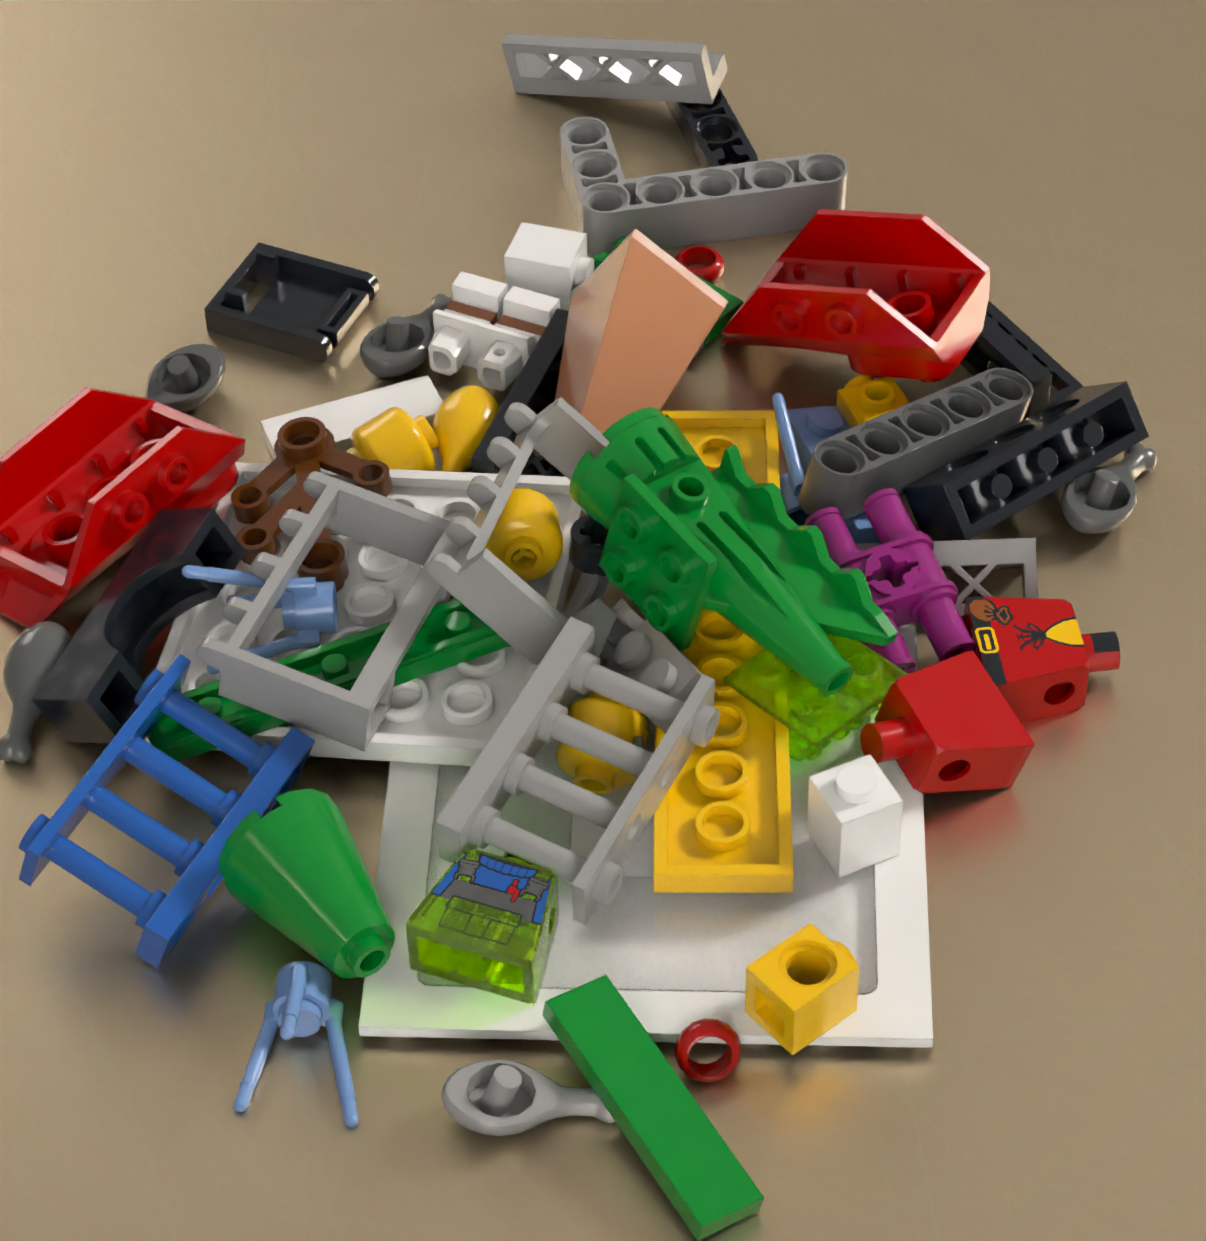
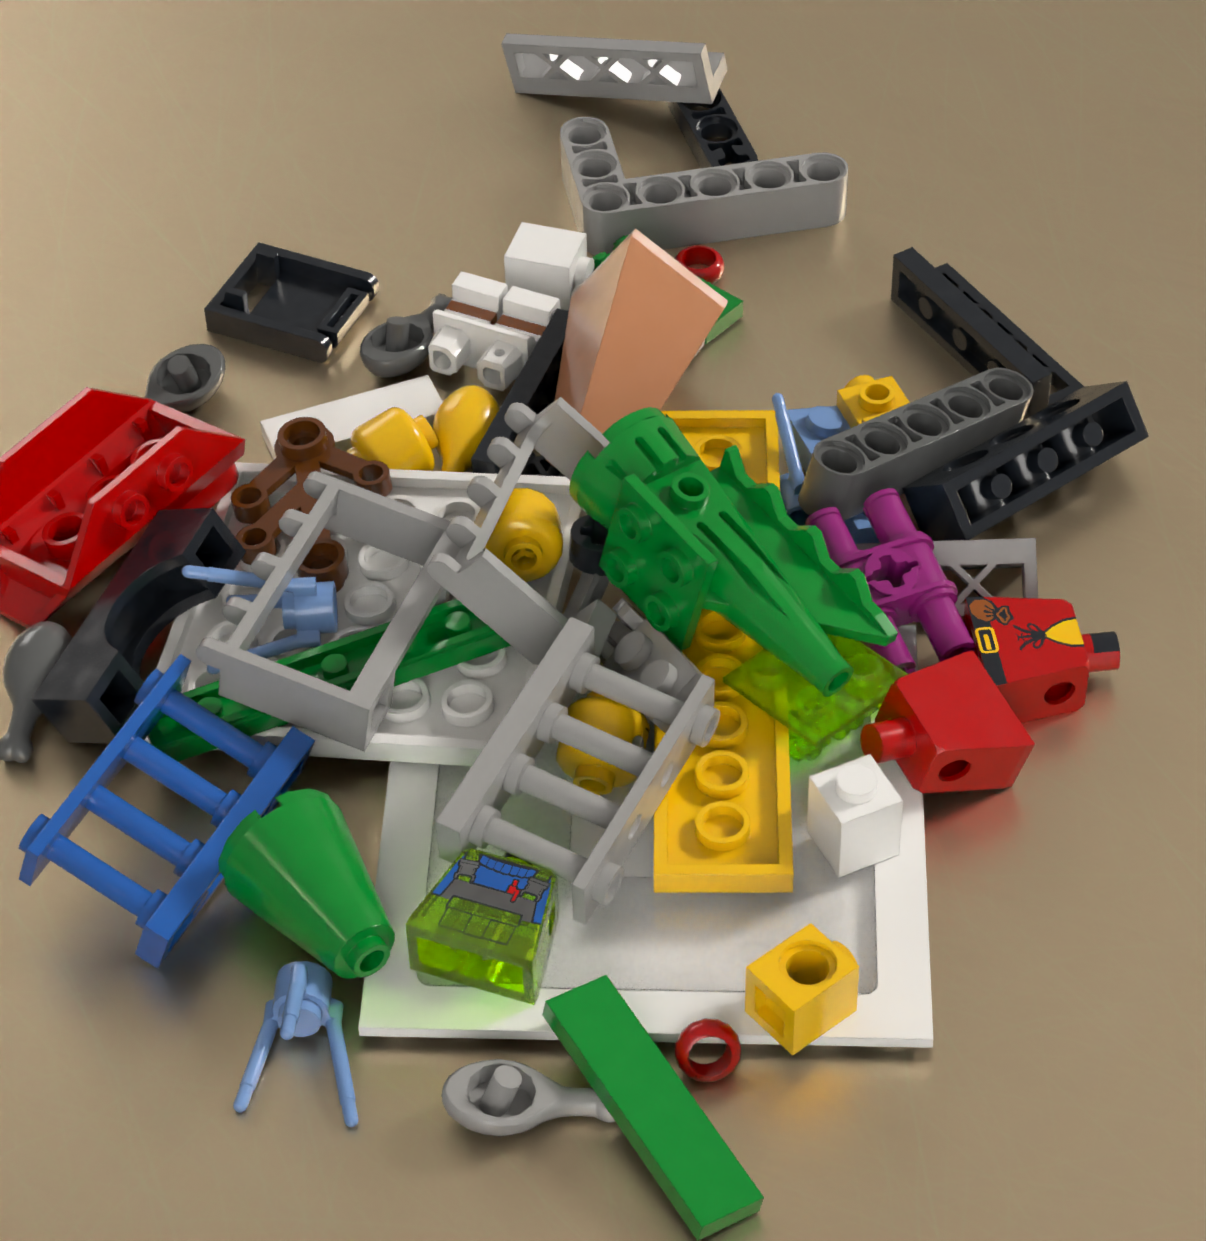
red slope [720,209,990,383] -> none
dark grey piece [1061,443,1157,534] -> none

